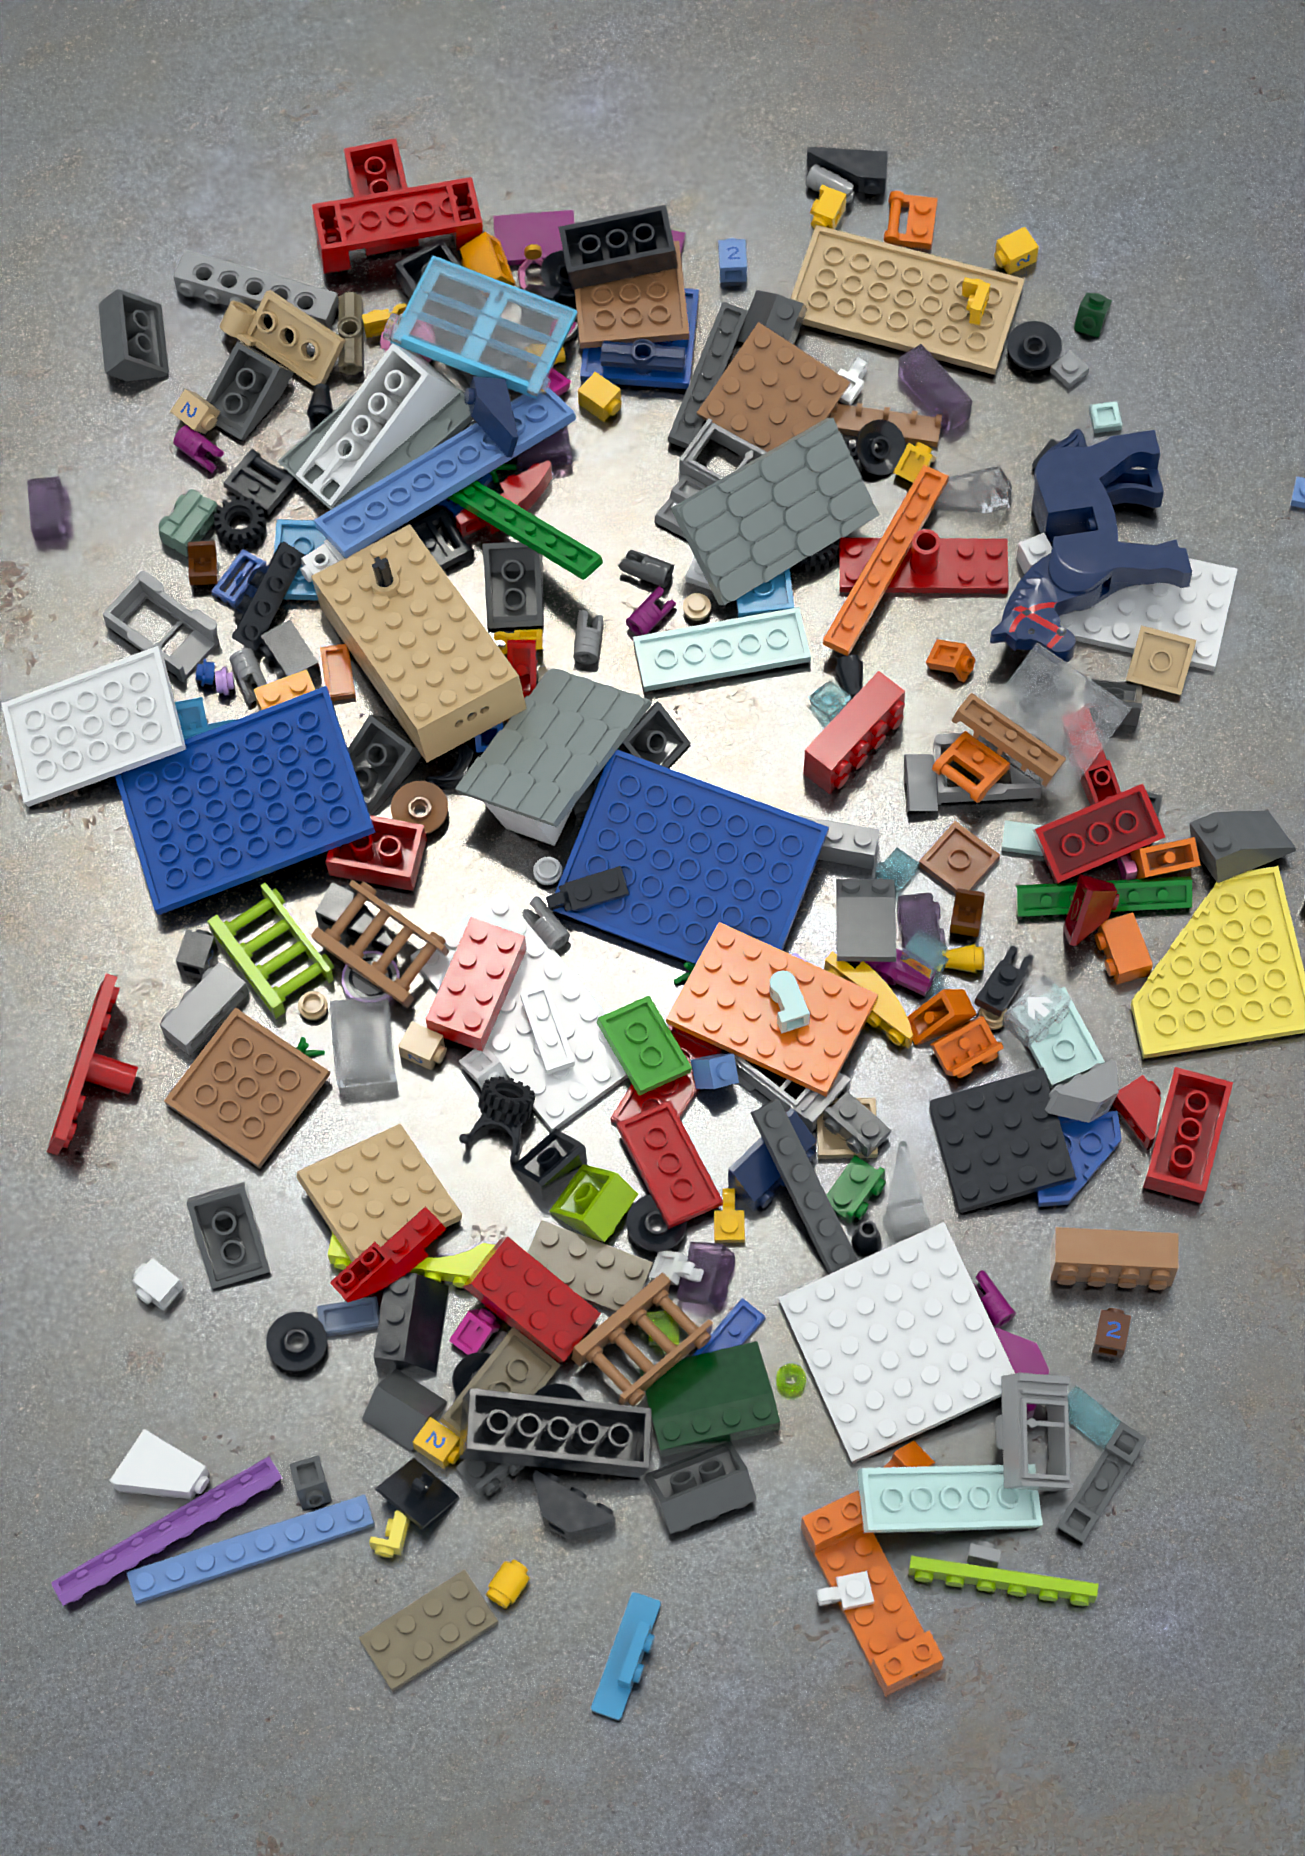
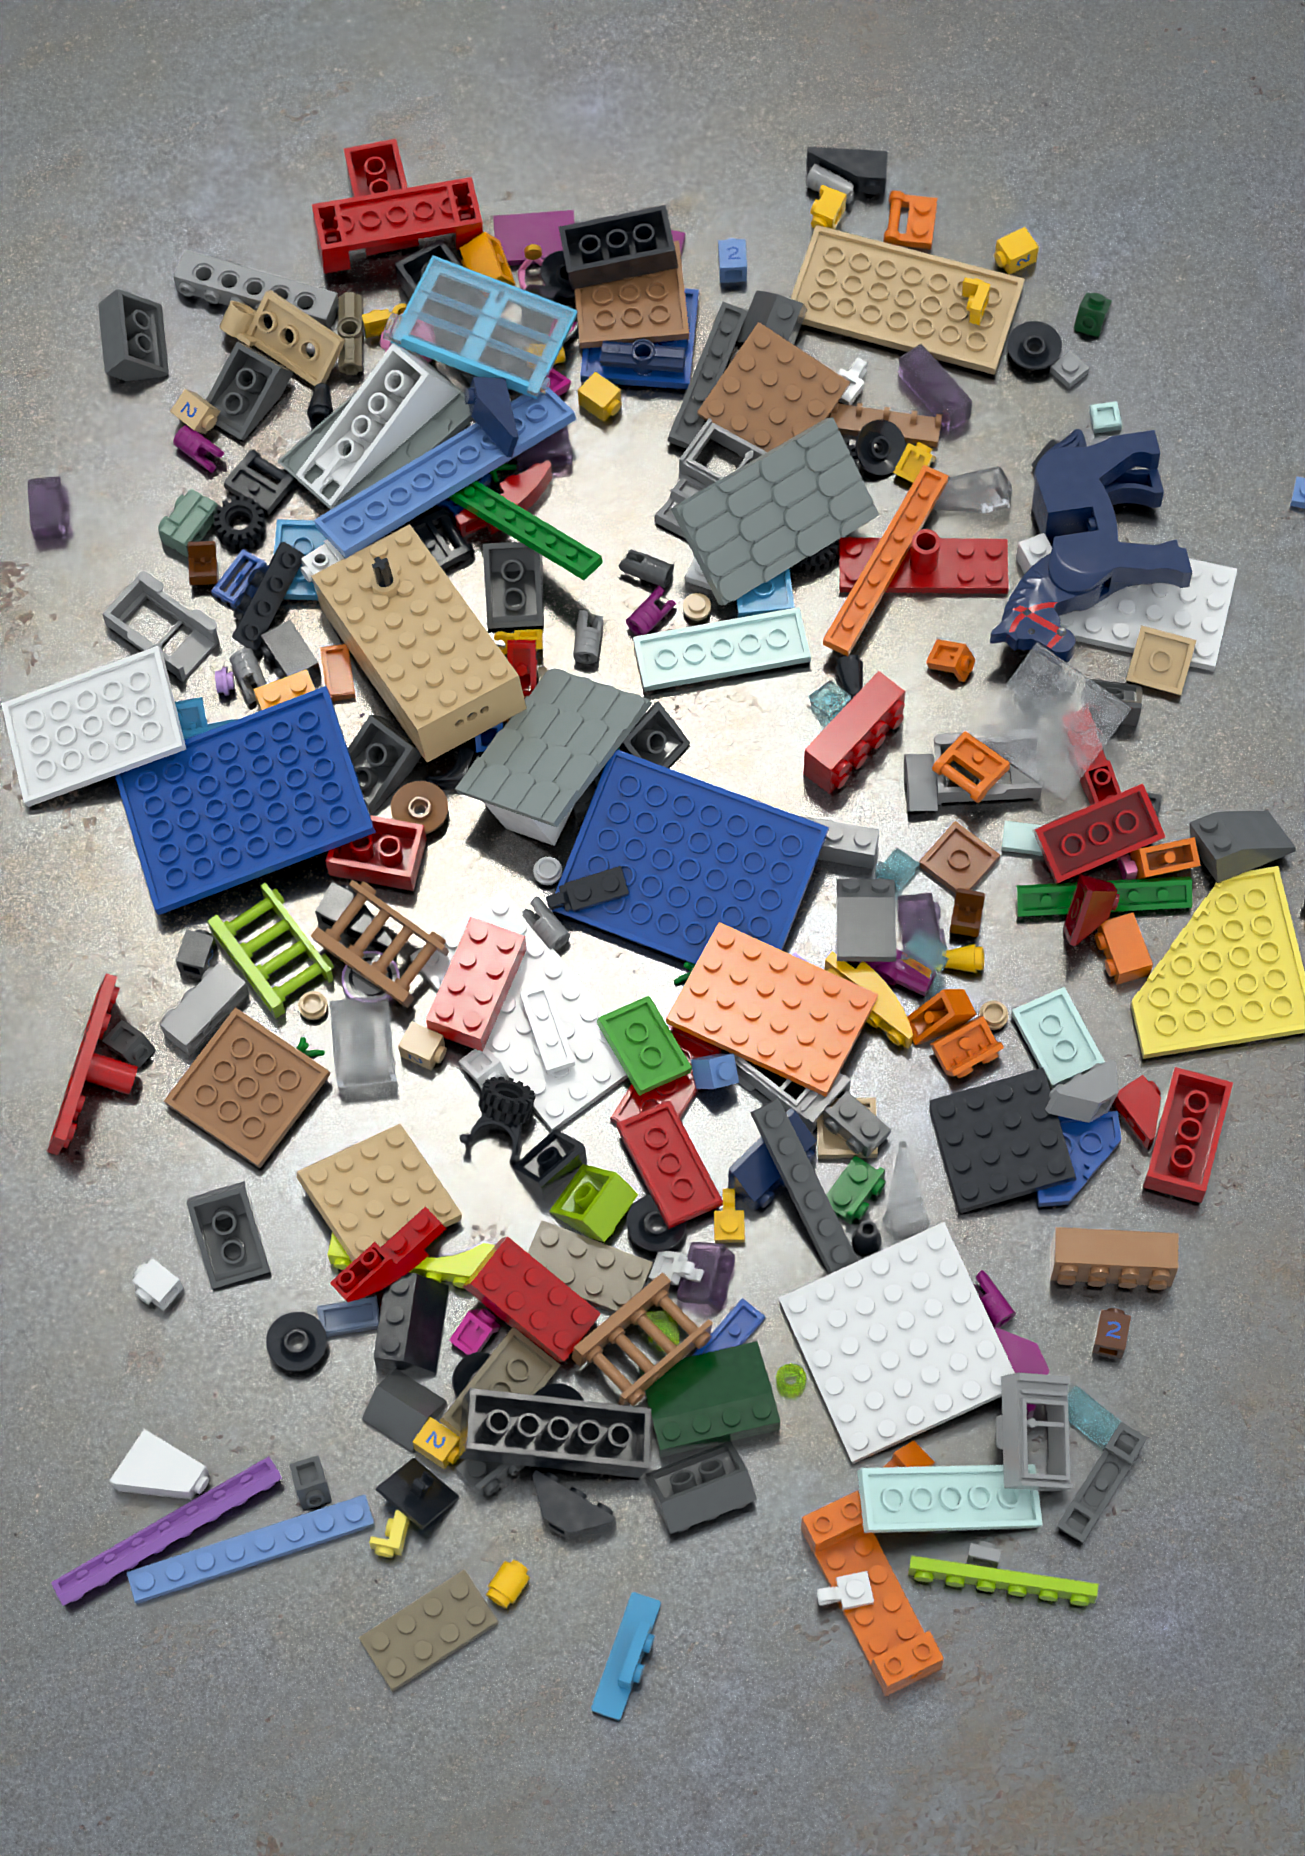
blue plate [195,659,215,686] -> none
light aqua leg [770,970,810,1033] -> none
medium nougat hinge [951,693,1066,787] -> none
black hinge [974,945,1034,1017] -> none
clear brick [1002,975,1071,1048] -> none
none -> dark grey bracket [102,1020,155,1070]

